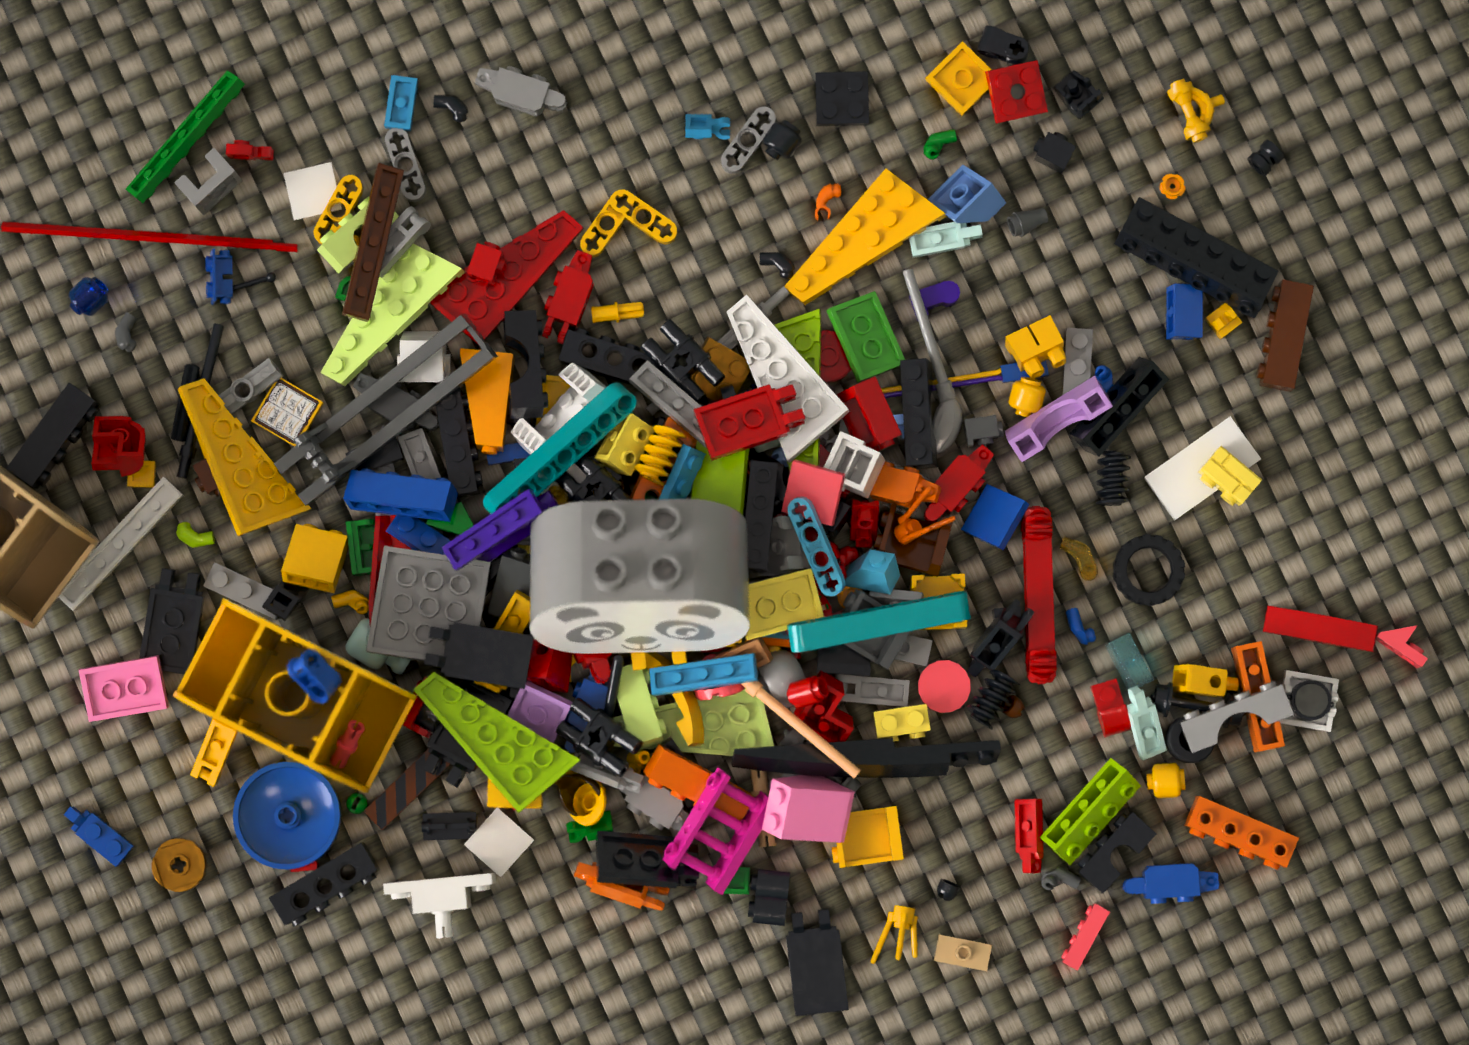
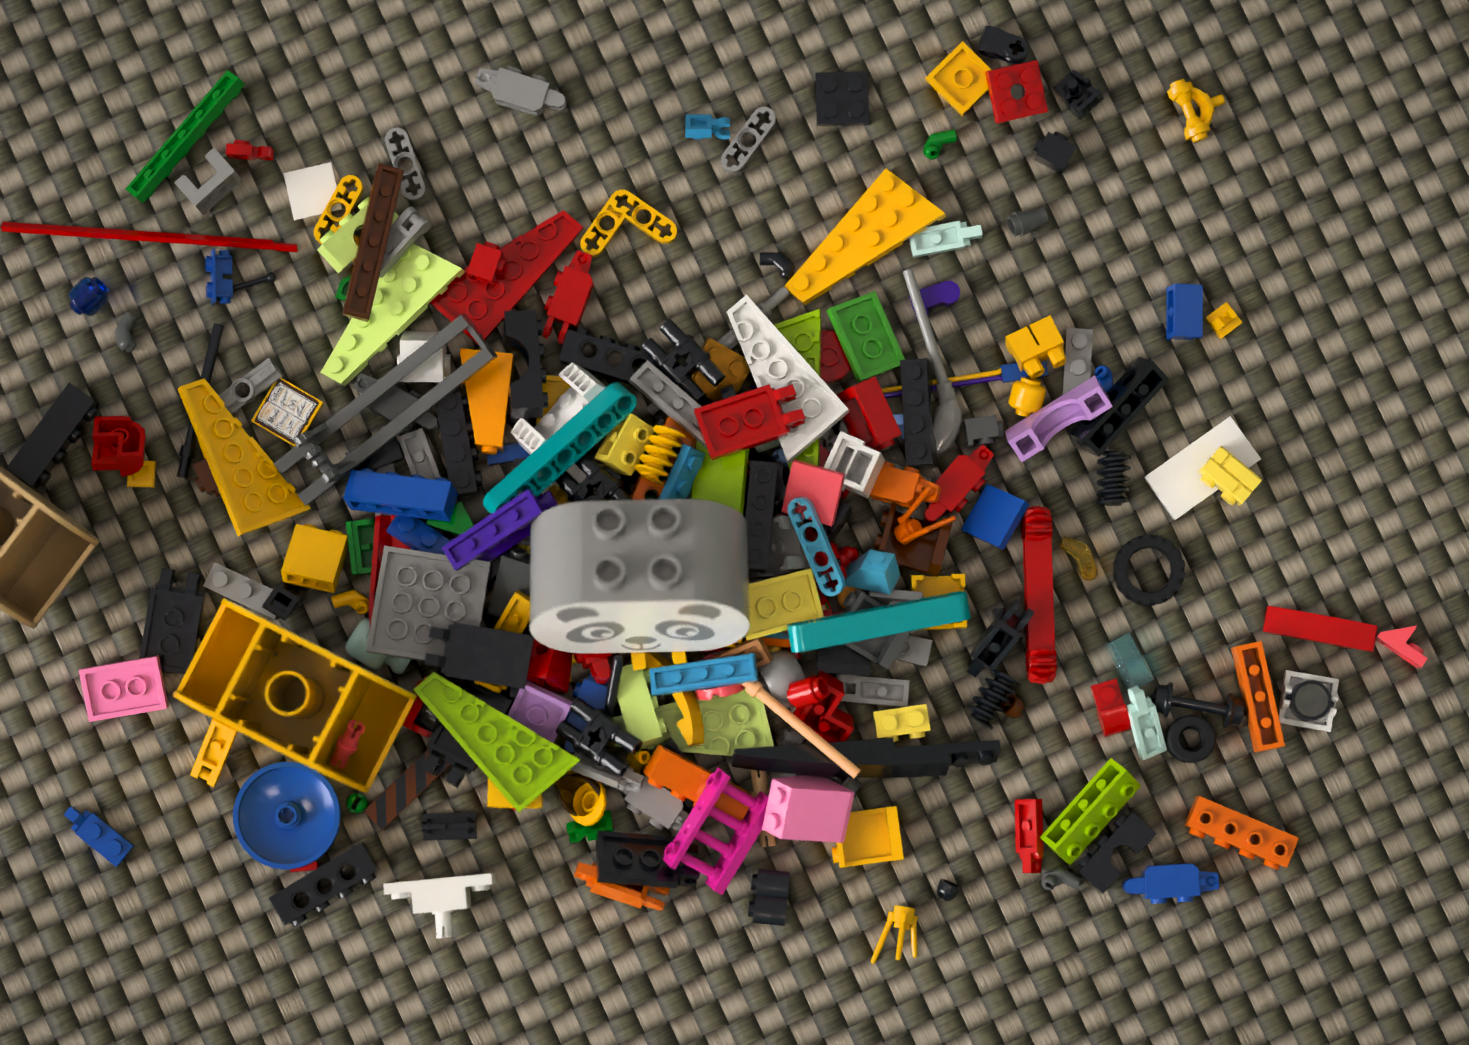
white tile [59,477,184,611] -> none
pearl gold plate [152,838,207,892] -> none
black axle [171,364,200,442] -> none
lime arm [176,522,215,548] -> none
blue piece [287,649,342,703] -> none
dark azure plate [384,75,418,132] -> none
black arm [433,95,468,122] -> none
white sticker [464,808,534,877] -> none
yellow axle [591,302,644,323] -> none
green tile [723,867,750,894] -> none
black head [763,120,802,161] -> none
black tile [786,909,849,1016] -> none
orange arm [815,184,841,221] -> none
red hips [850,500,879,548] -> none
coral tile [918,660,971,713] -> none
medium blue slope [928,165,1006,223] -> none
tan plate [934,934,992,971] -> none
coral piece [1061,903,1110,971] -> none
blue arm [1065,608,1096,645] -> none
black bracket [1114,197,1279,318] -> none
yellow head [1147,763,1186,798] -> none
light orange plate [1159,174,1186,199] -> none
yellow torso [1172,664,1239,697] -> none
light grey arch [1180,681,1294,753] -> none
black wheel [1247,139,1285,177] -> none
reddish brown brick [1257,279,1314,392] -> none

